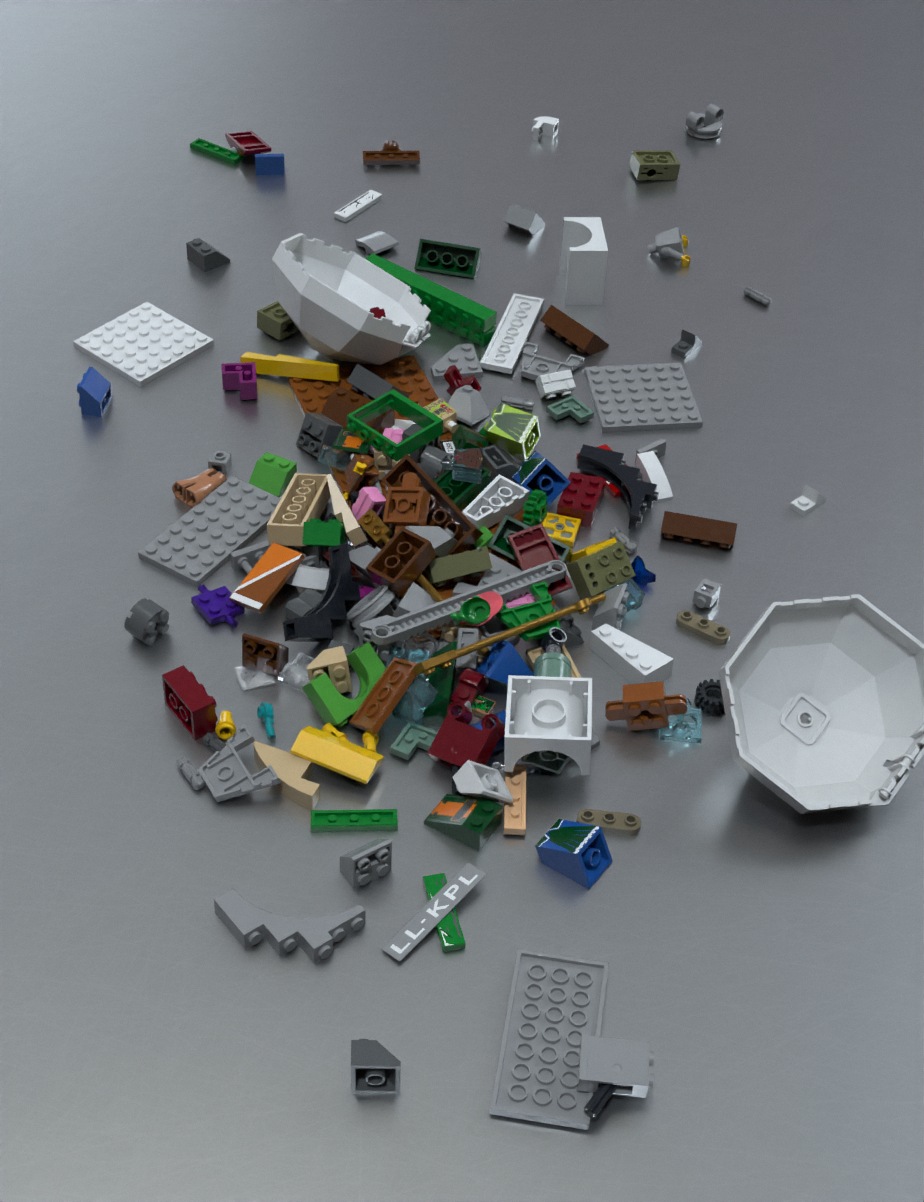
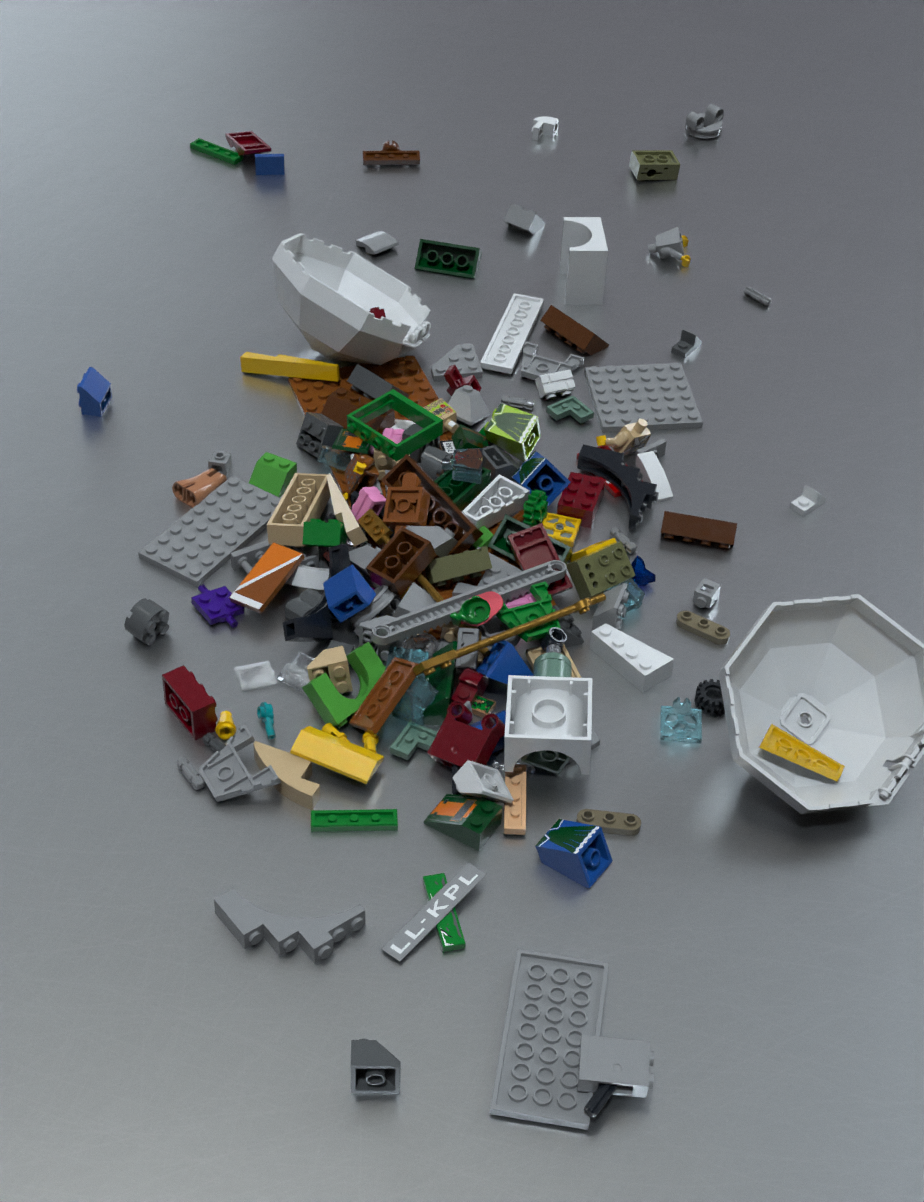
white plate [73,302,214,387] -> none
dark grey slope [186,238,230,272] -> none
magenta brick [222,362,257,400] -> none
reddish brown slope [242,633,289,677] -> none
olive piece [257,301,299,340] -> none
white tile [334,190,382,223] -> none
light grey slope [340,839,392,889] -> none
green piece [365,254,497,347] -> none
dark orange brick [605,681,687,731] -> none
none -> blue slope [323,564,376,623]
none -> tan torso [596,419,651,456]
none -> yellow wing [759,724,845,781]

